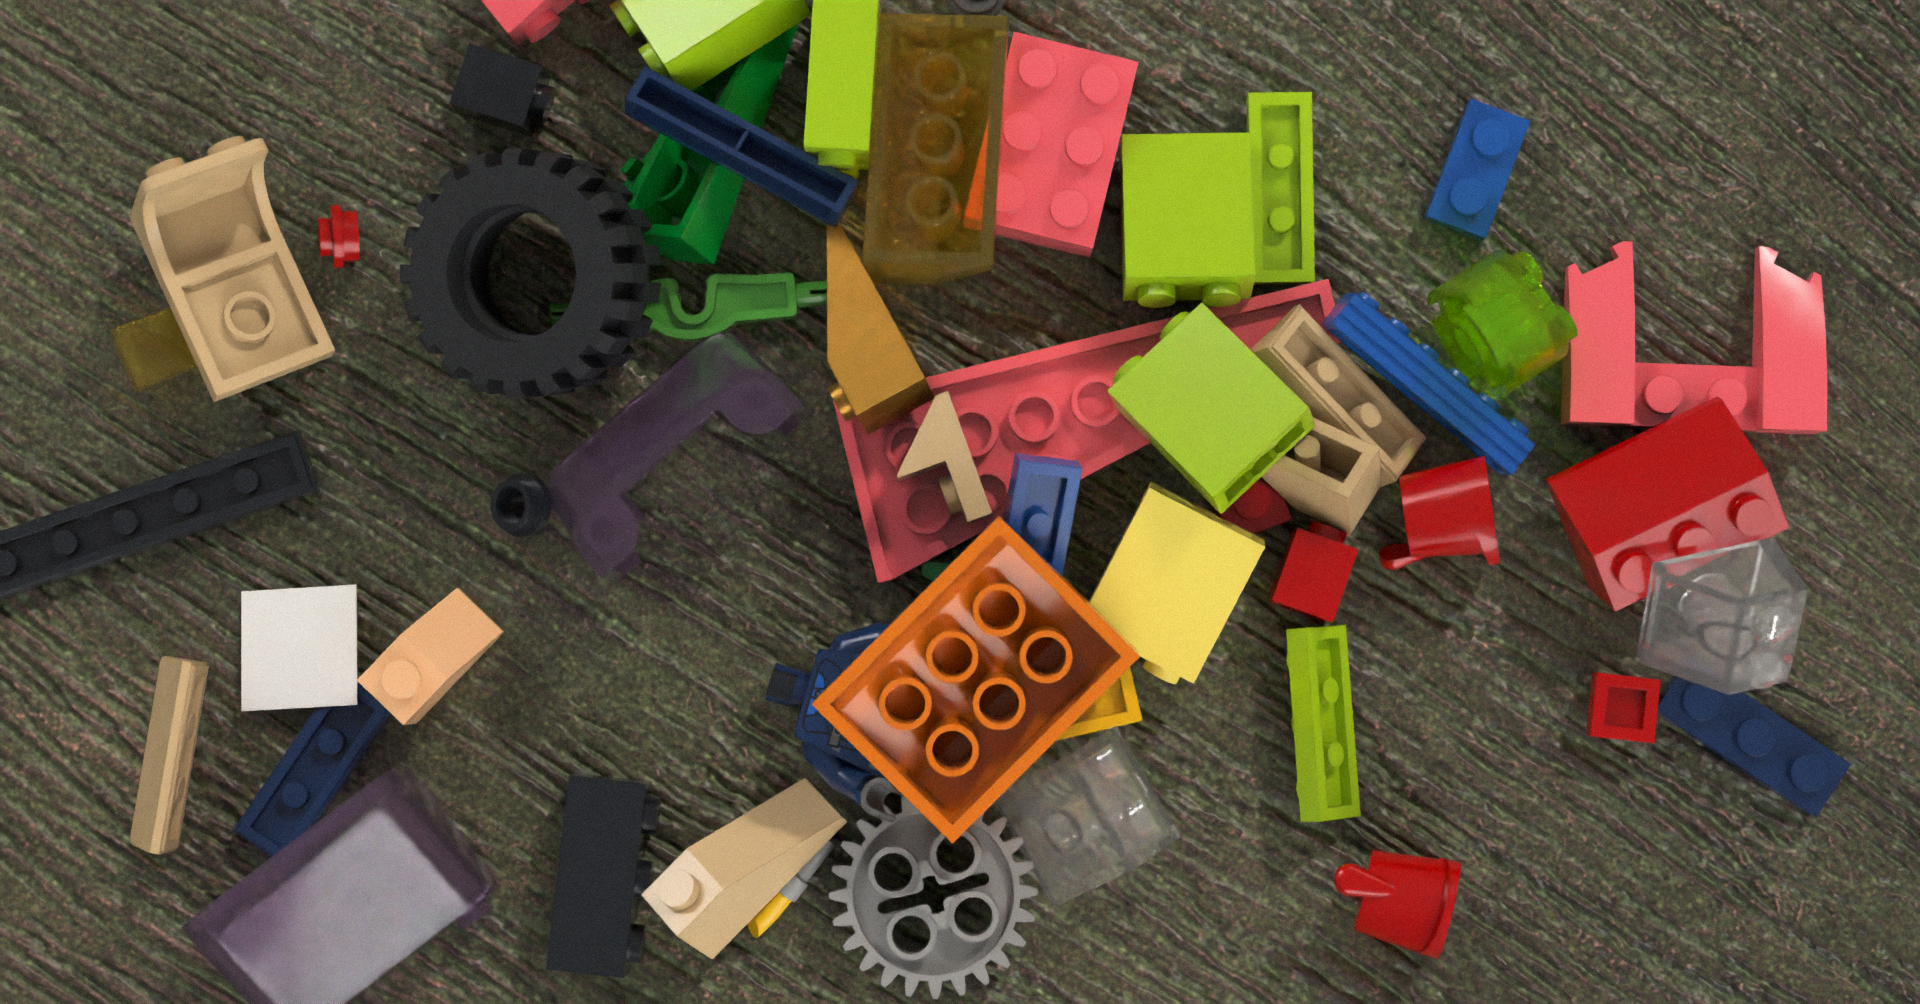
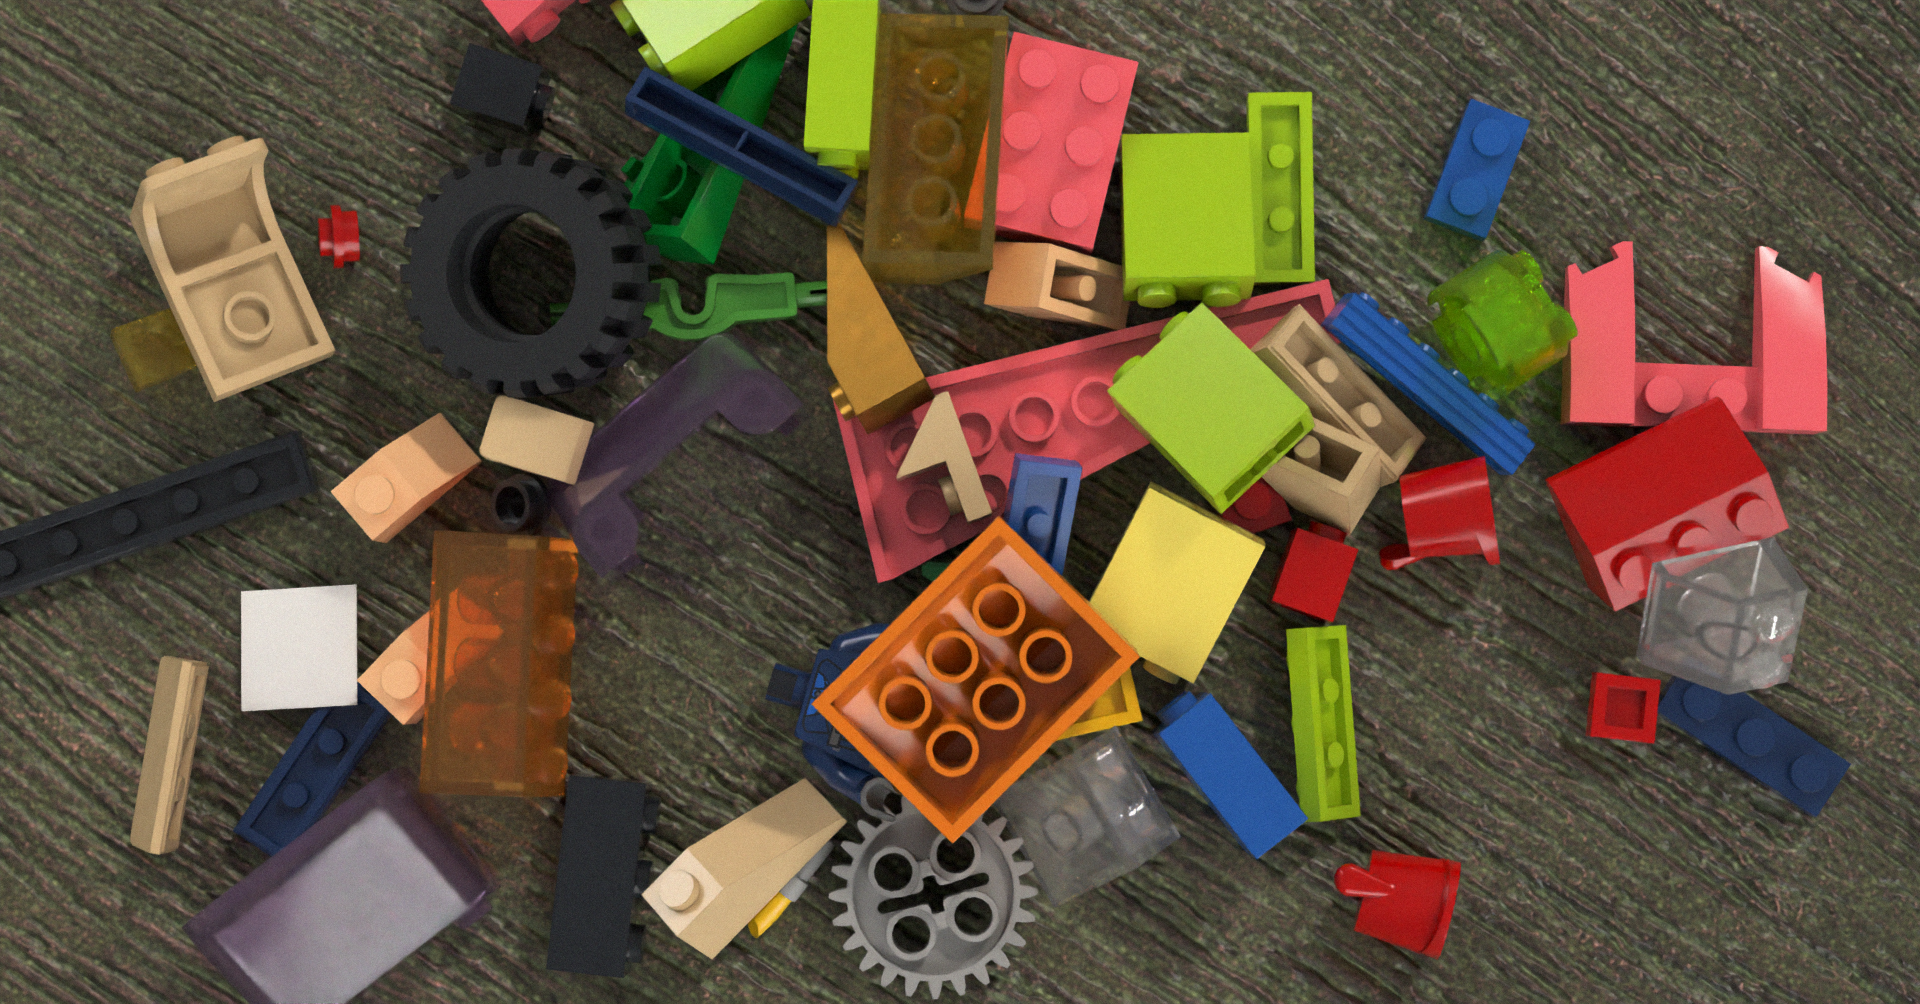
none -> light nougat slope [330,413,482,543]
none -> clear orange slope [419,531,579,797]
none -> tan slope [479,395,595,485]
none -> light nougat slope [984,241,1130,331]
none -> blue brick [1151,690,1308,860]

